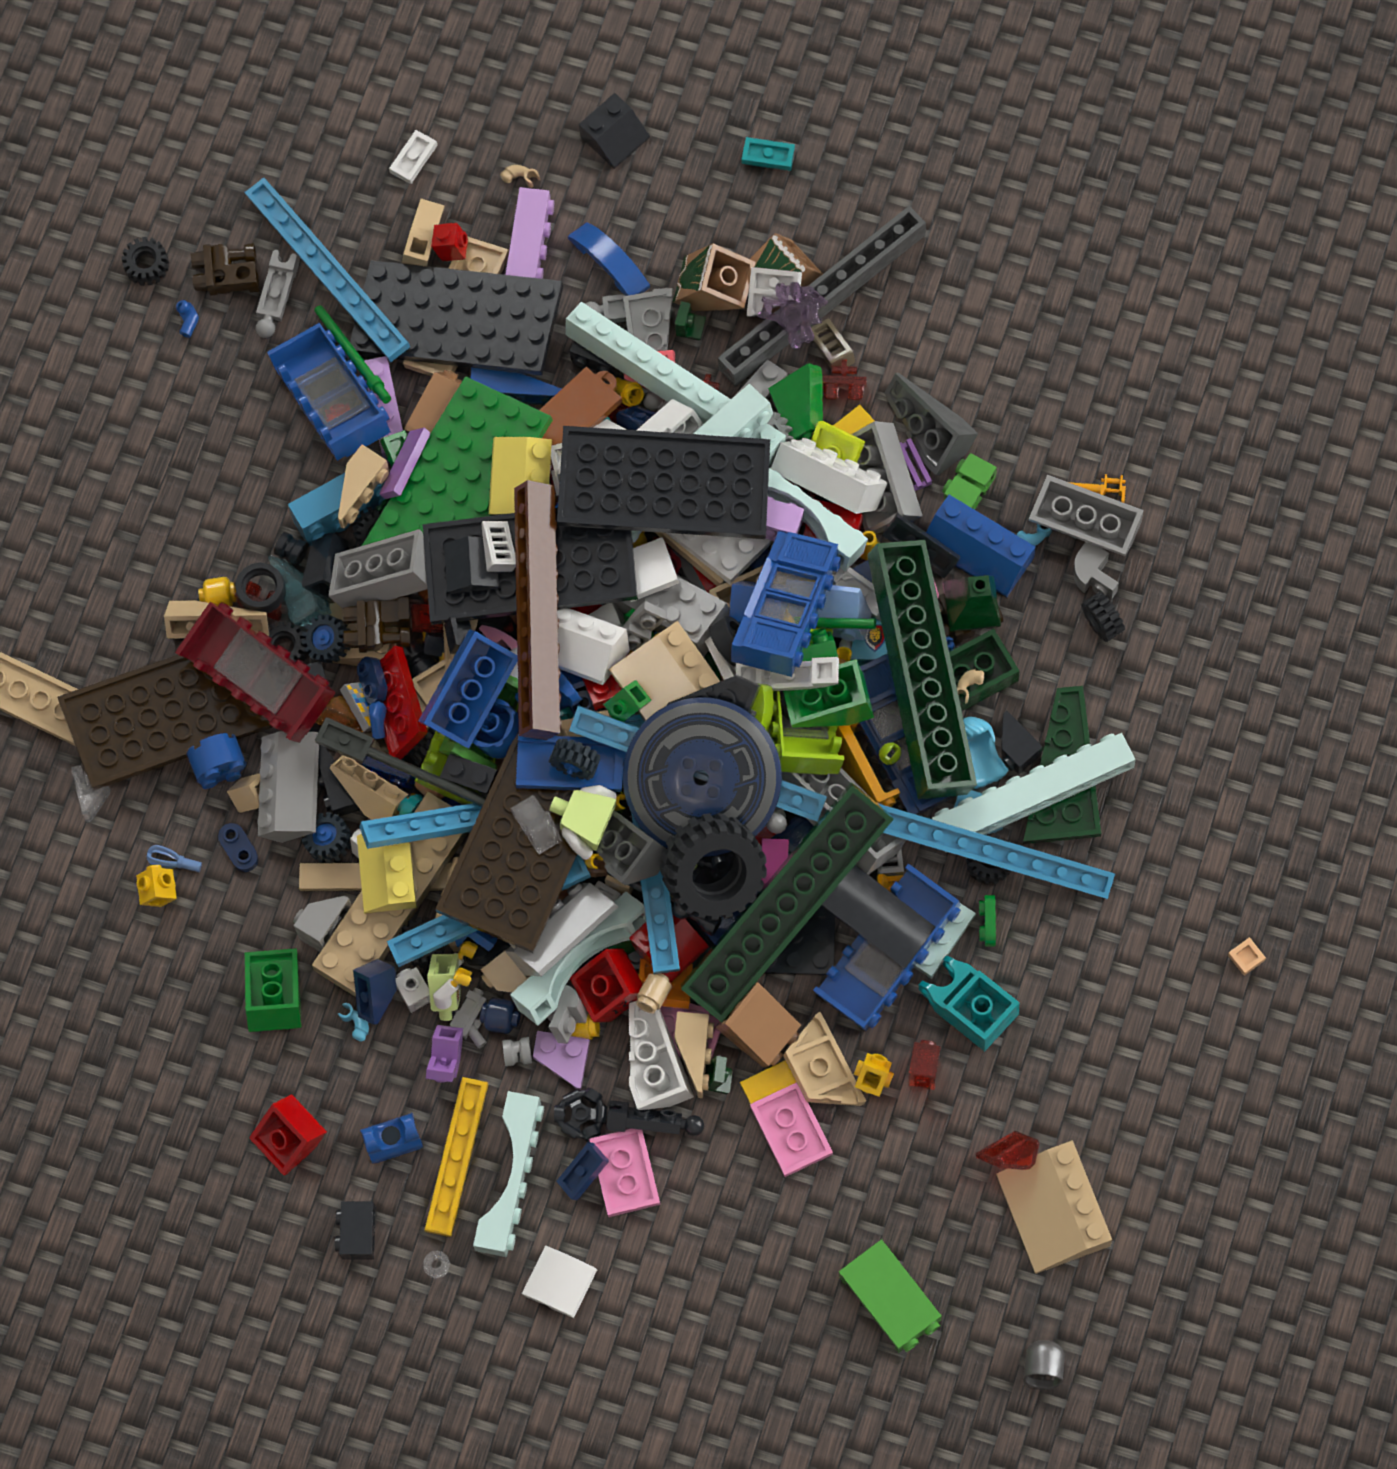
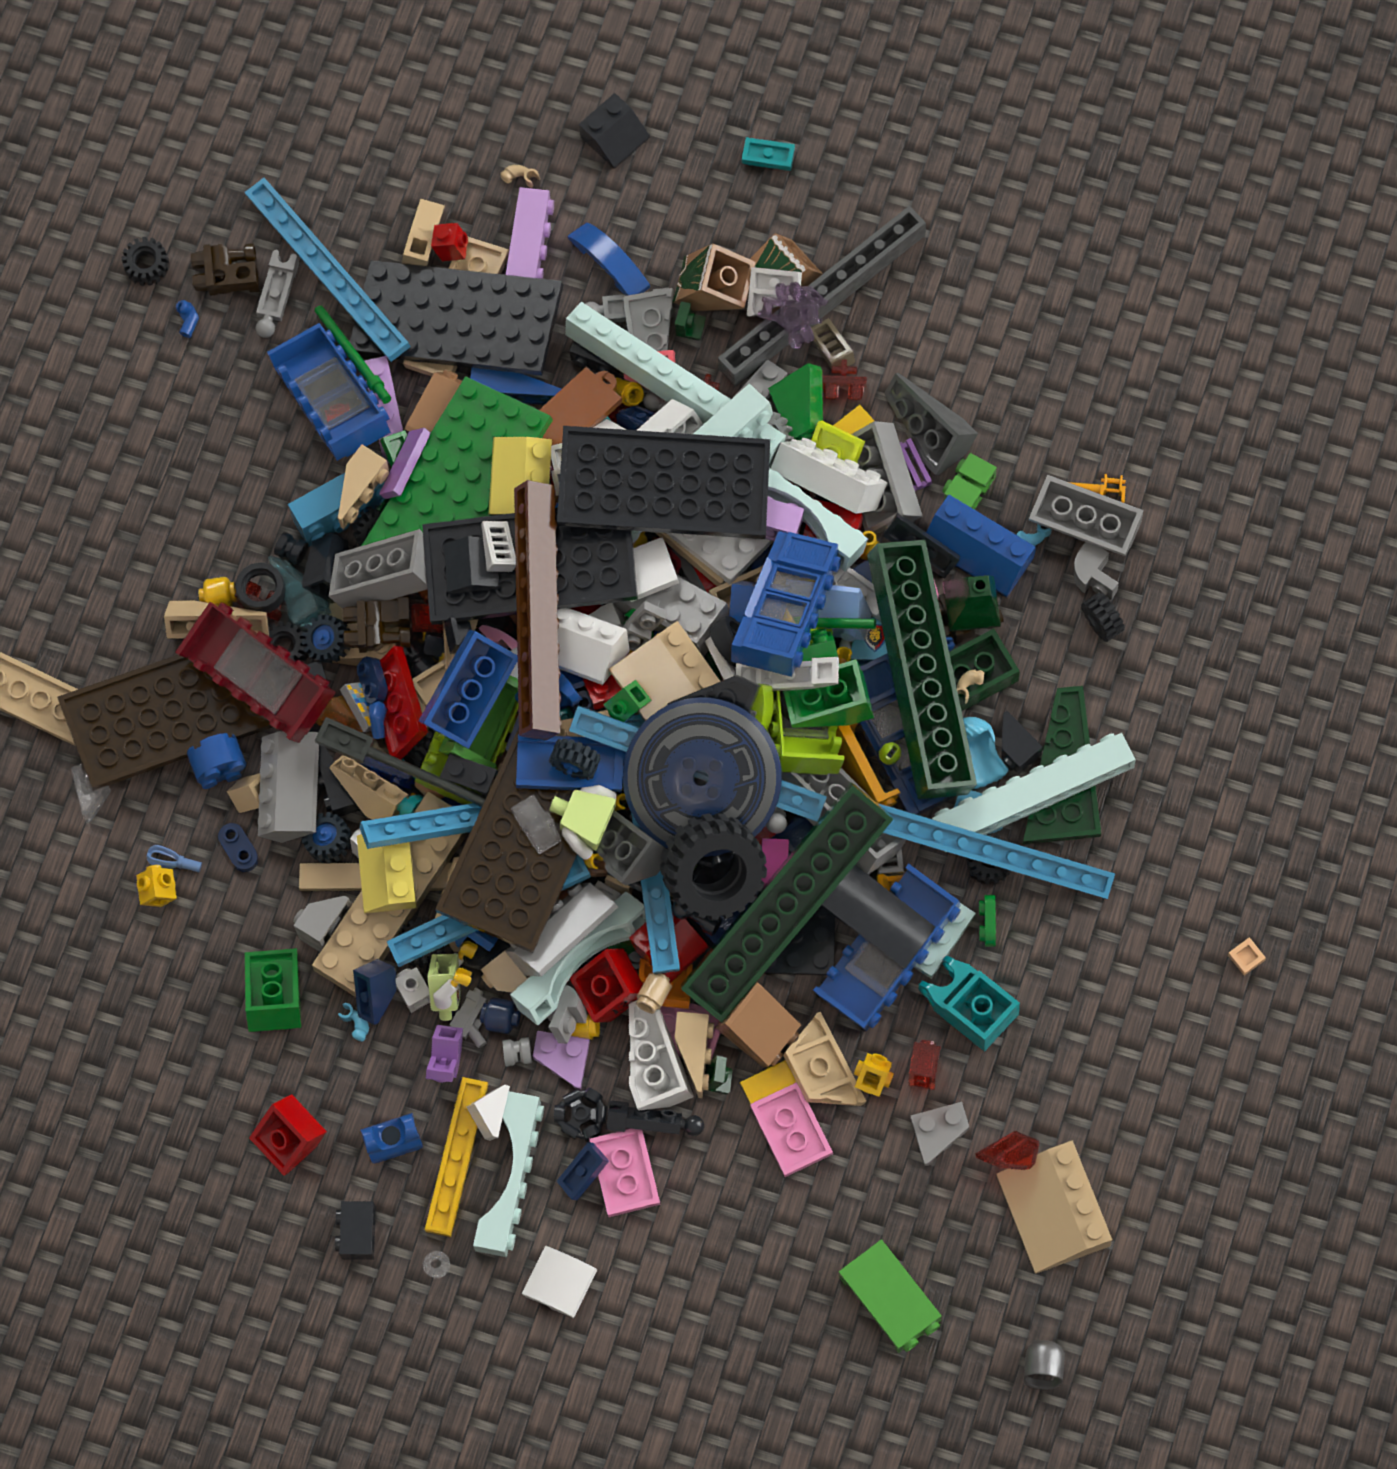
white plate [389,130,437,184] -> none
blue brick [472,698,519,759] -> none
none -> white slope [466,1085,510,1141]
none -> light grey wing [910,1102,969,1166]

